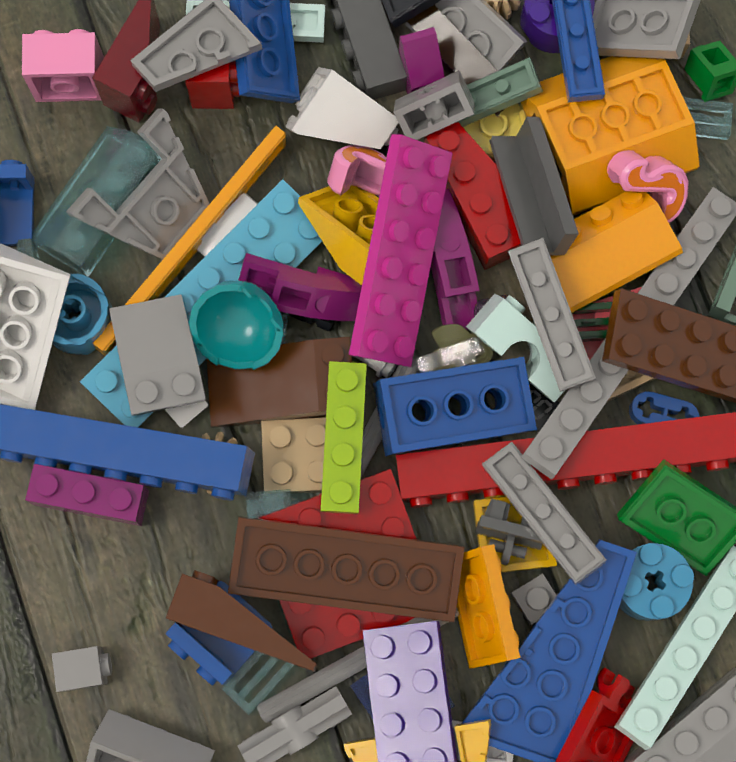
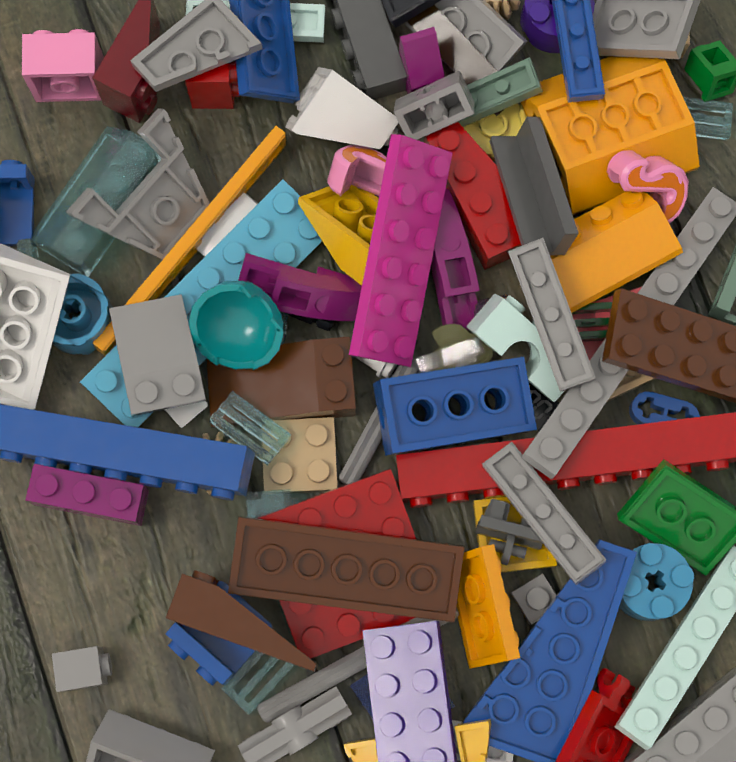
lime plate [321,361,367,514] -> none
none -> clear light blue tile [209,391,292,466]

